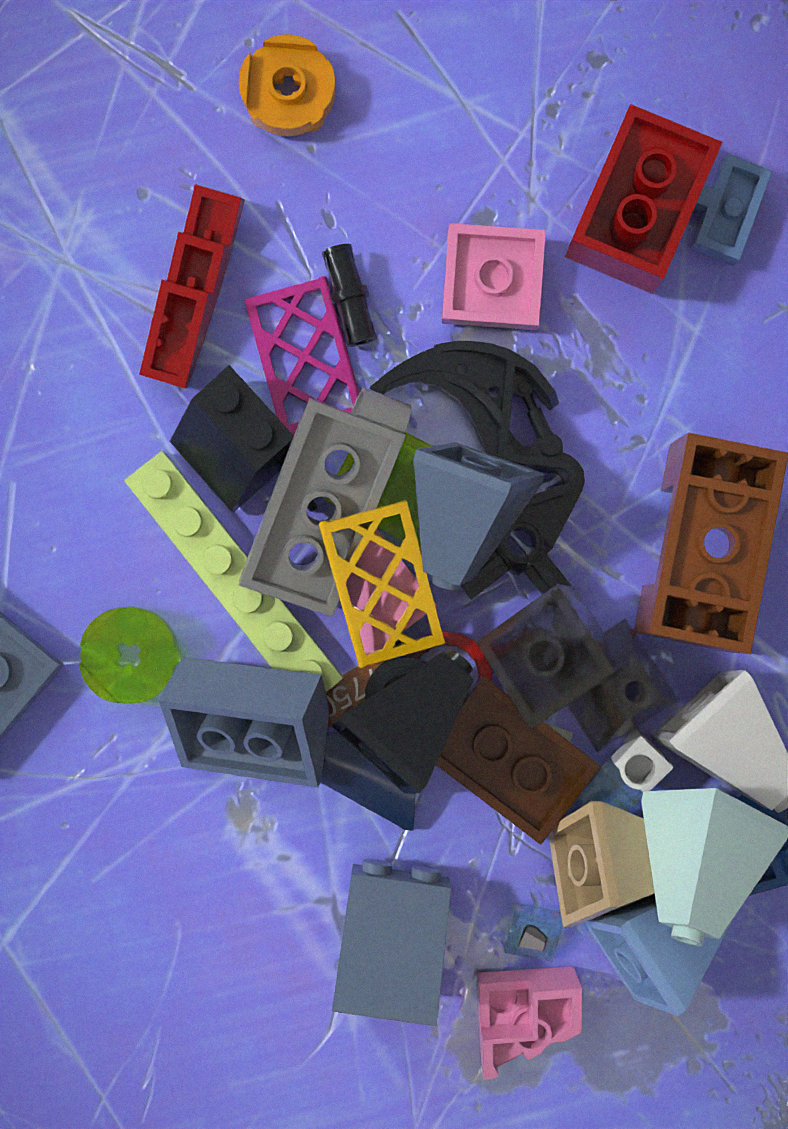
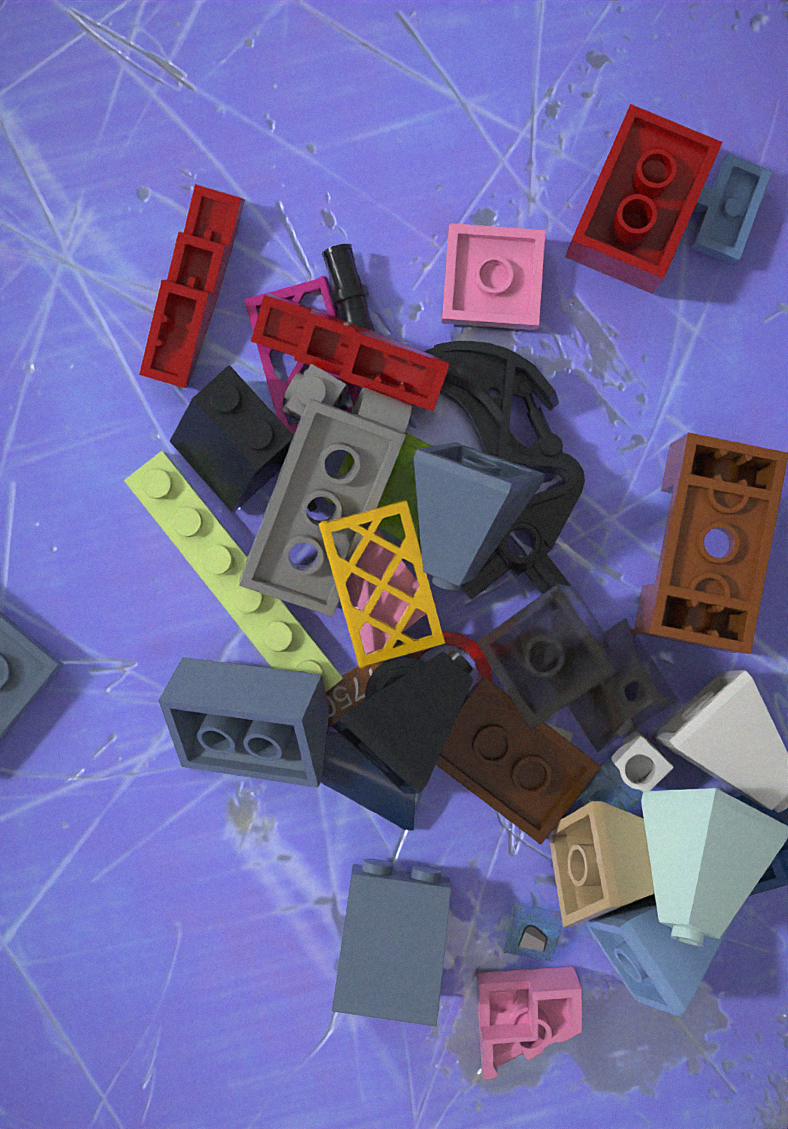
clear neon green plate [79,606,181,704] -> none
light orange plate [239,34,336,136] -> none
none -> red slope [251,293,450,411]
none -> light grey brick [281,364,348,422]

